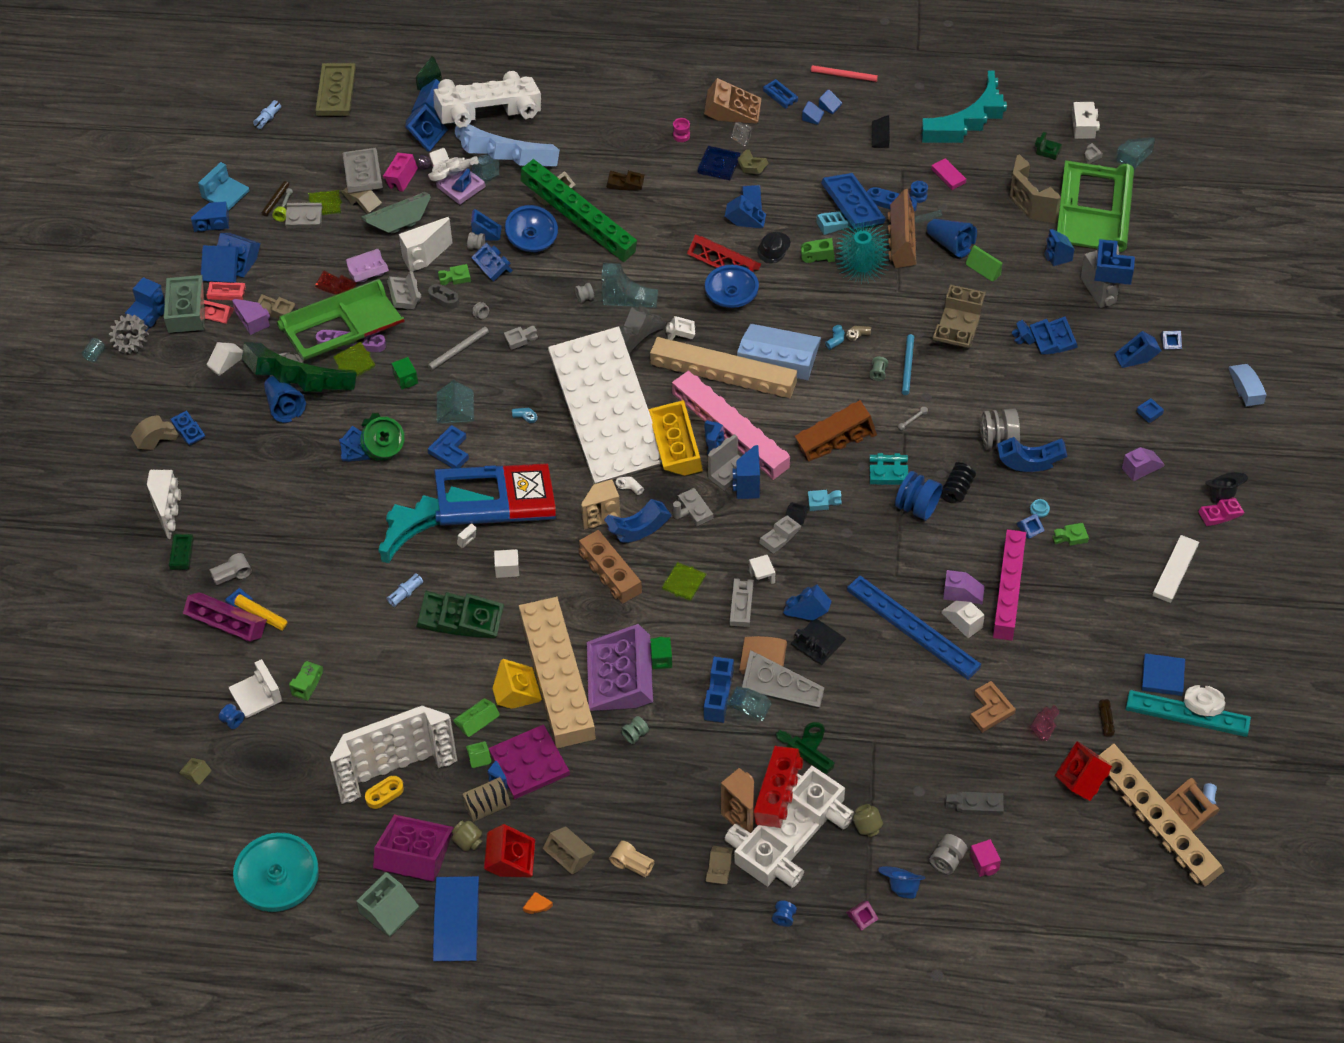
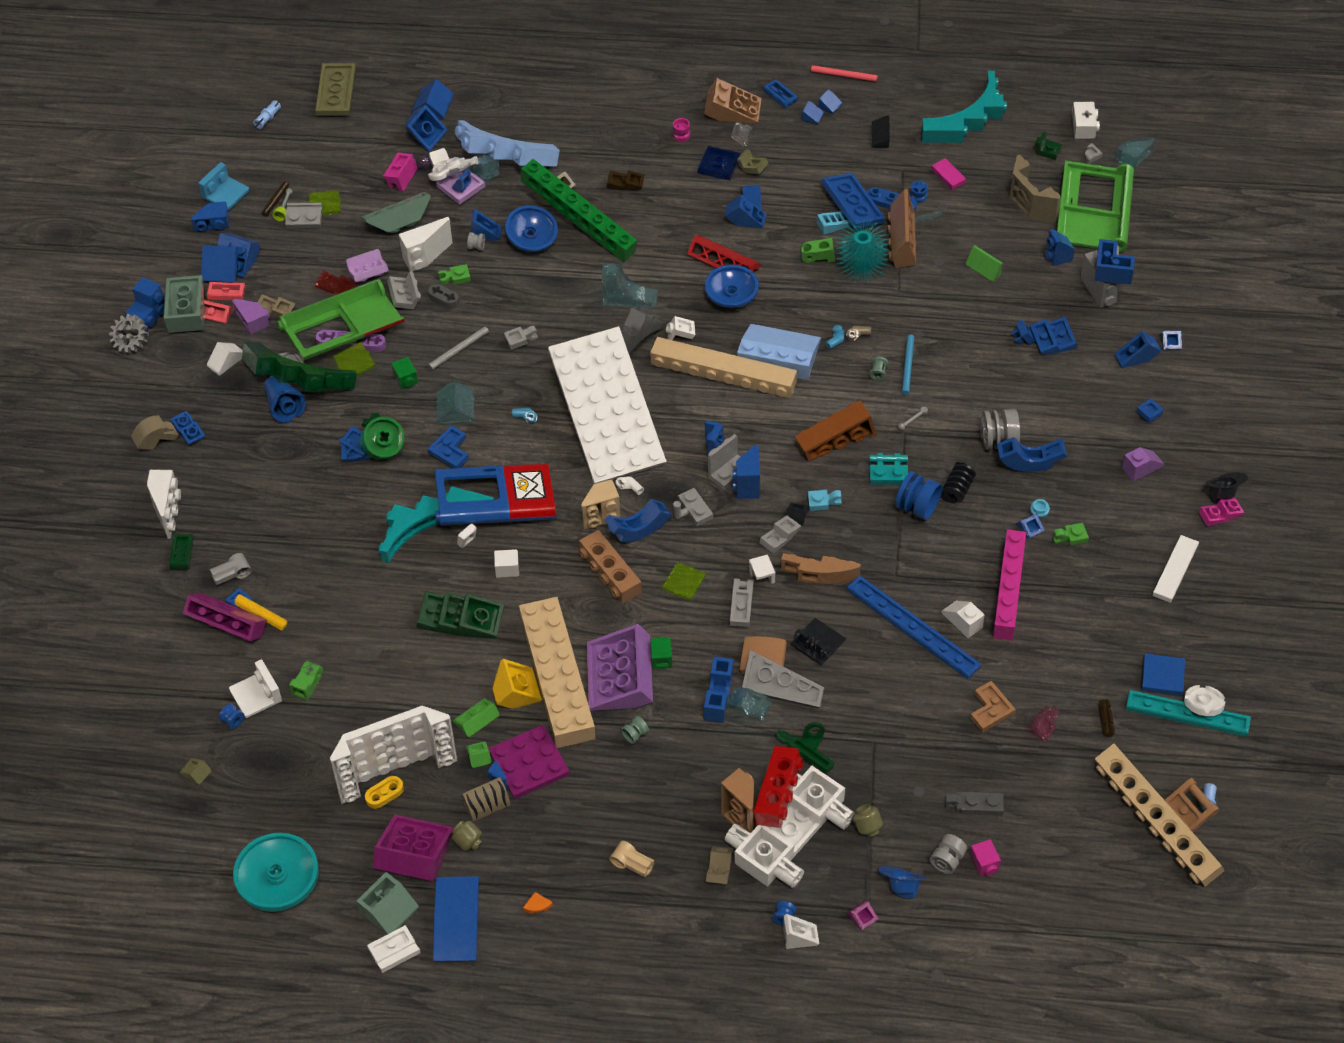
clear light blue beam [82,338,105,362] -> none
dark tan slope [342,187,382,214] -> none
light grey tile [343,148,383,193] -> none
light blue pin [386,573,423,607] -> none
clear green slope [415,56,442,90] -> none
white piece [434,71,541,128] -> none
blue bracket [471,243,513,281] -> none
light grey plate [473,302,489,319] -> none
red slope [484,824,535,877] -> none
dark tan brick [543,827,595,874] -> none
light grey wheel [575,283,594,303] -> none
yellow slope [648,400,703,476] -> none
bright pink brick [672,371,790,480] -> none
black piece [757,232,791,263] -> none
blue slope [783,584,831,620] -> none
blue cone [927,219,977,258] -> none
dark tan slope [933,285,986,348] -> none
medium lavender slope [943,570,985,604] -> none
red slope [1055,741,1113,801] -> none
light blue slope [1229,364,1266,406] -> none
none -> white plate [367,925,420,973]
none -> medium nougat slope [781,553,861,584]
none -> white slope [783,914,819,949]

